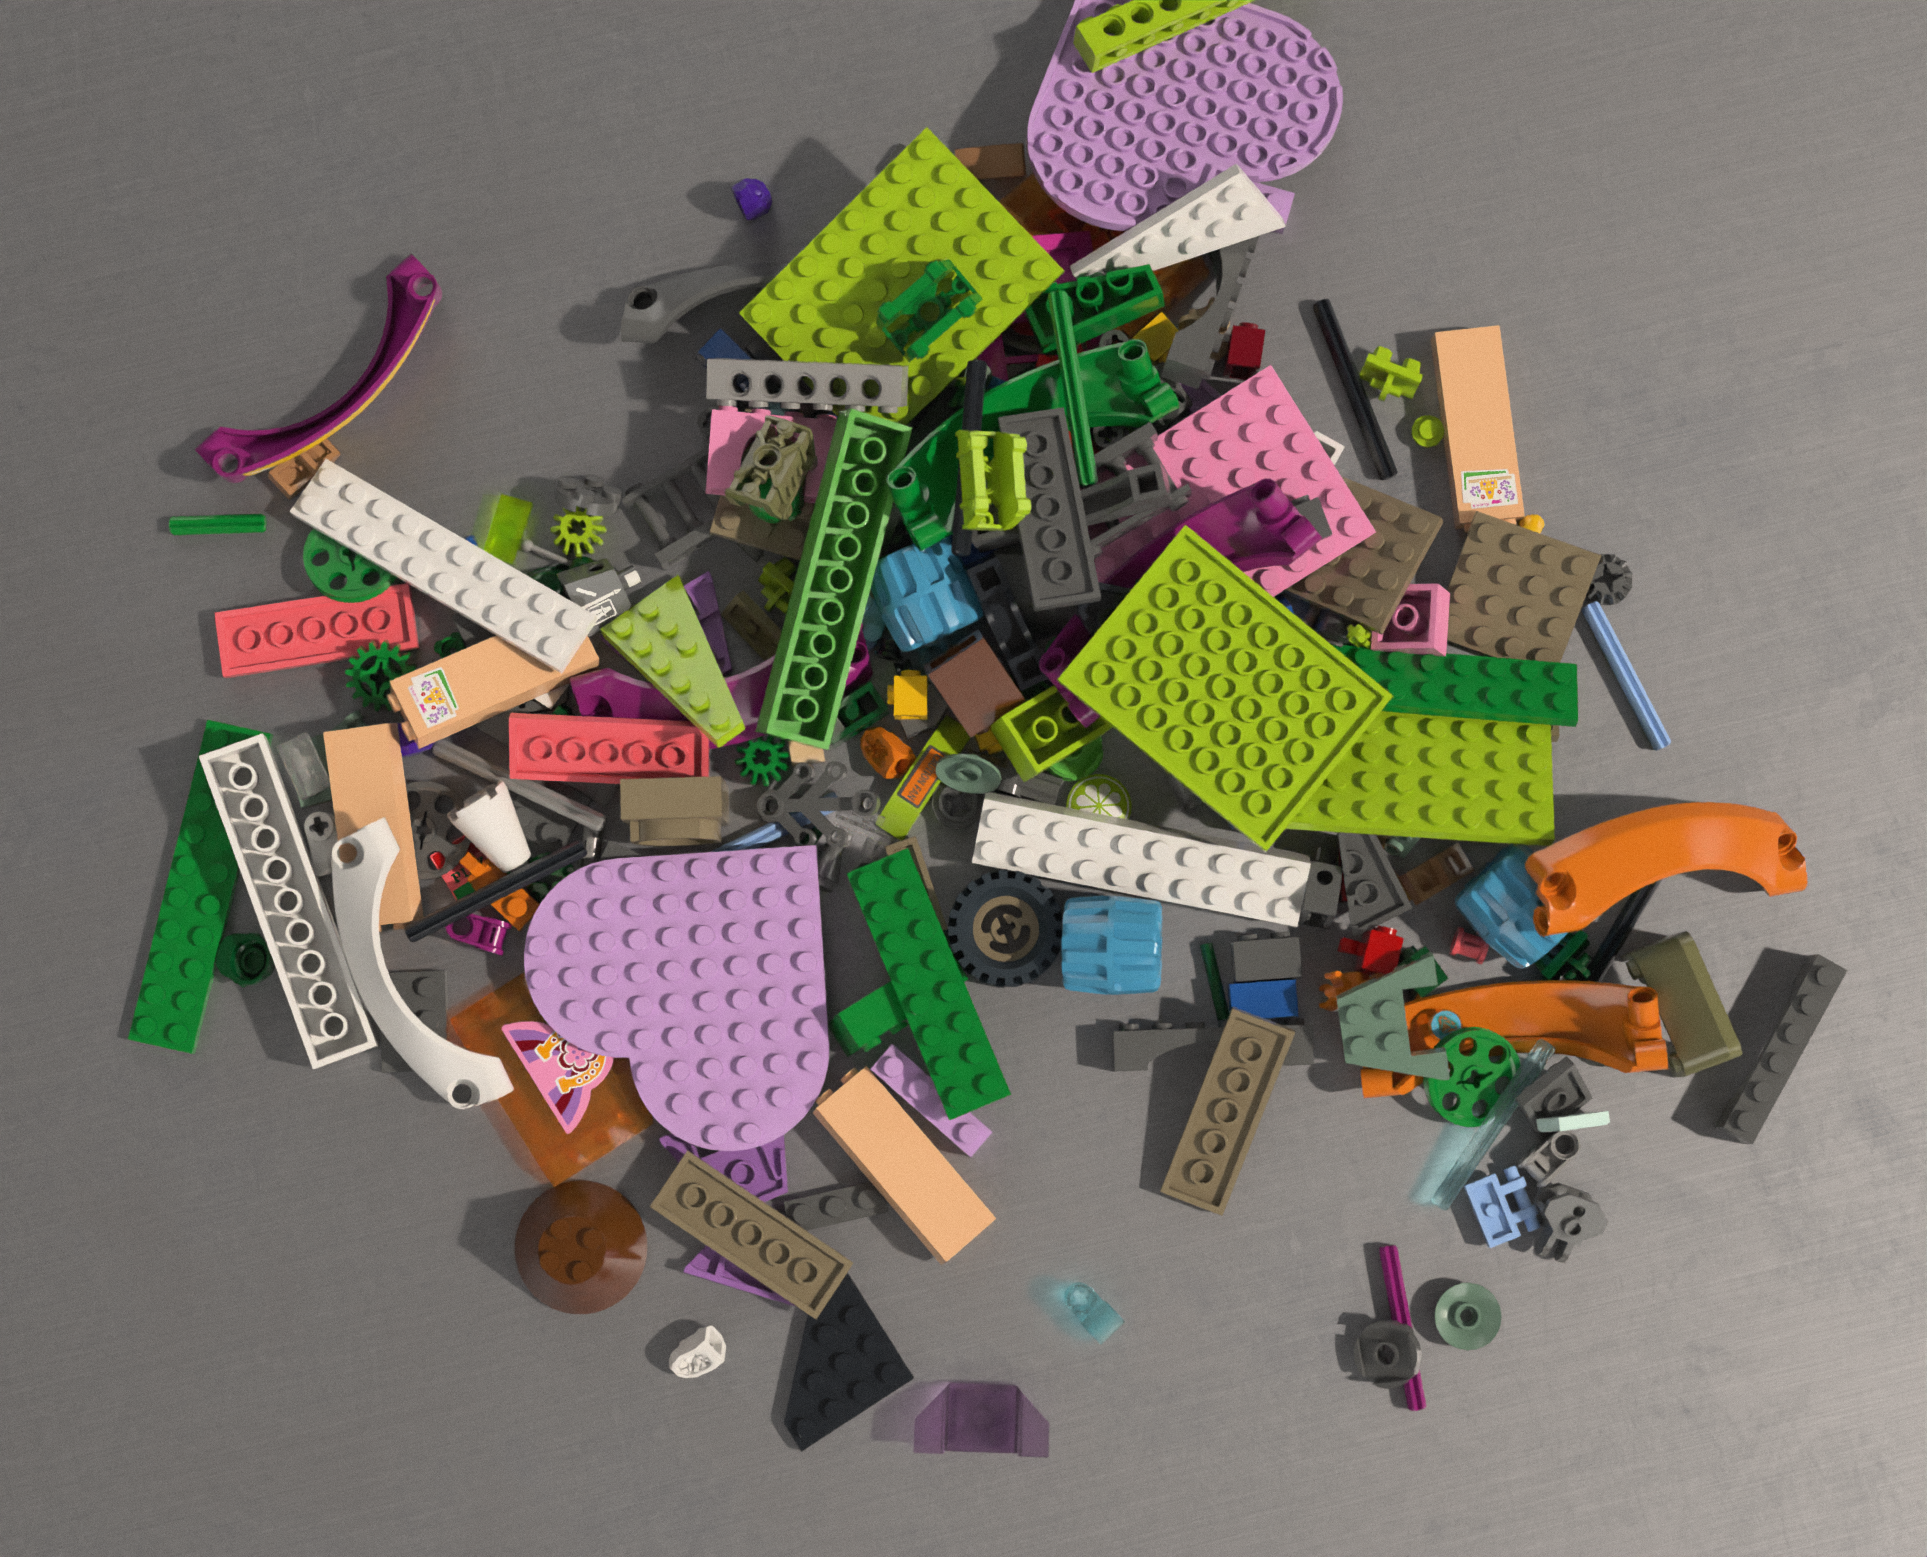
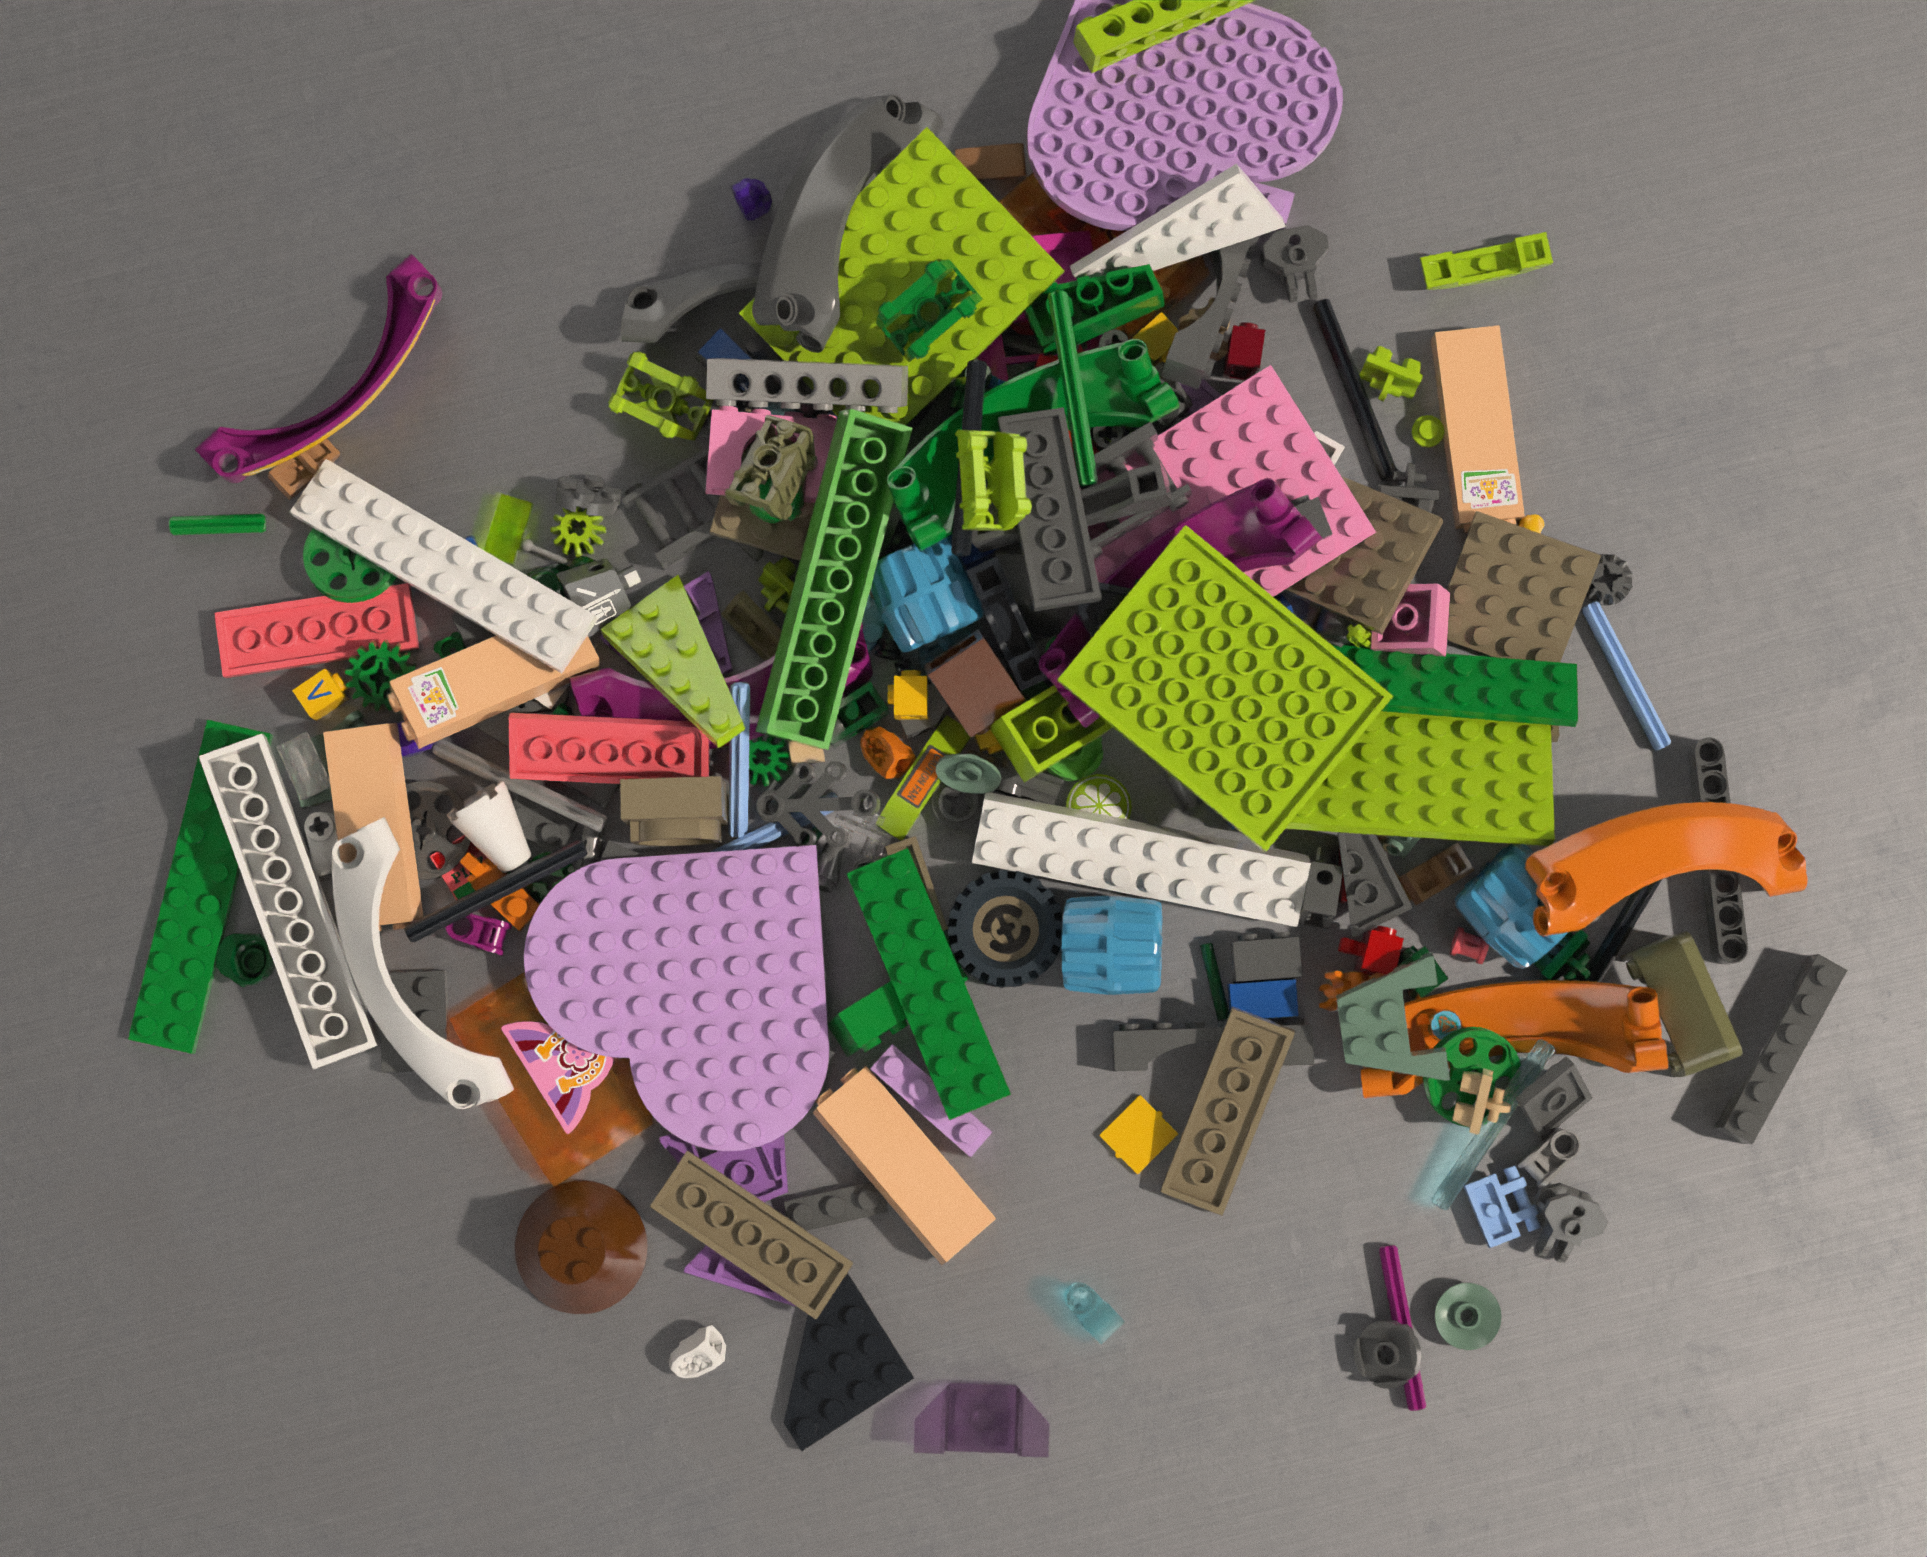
light aqua tile [1536,1111,1610,1132] -> none
none -> yellow brick [292,669,349,721]
none -> lime piece [608,351,714,441]
none -> light blue axle [728,682,750,838]
none -> dark grey panel [752,94,943,353]
none -> yellow piece [1099,1095,1178,1175]
none -> dark grey hinge [1260,225,1329,303]
none -> dark grey hips [1377,463,1440,513]
none -> lime slope [1419,232,1553,290]
none -> tan hips [1452,1068,1511,1135]
none -> dark grey beam [1688,737,1748,965]

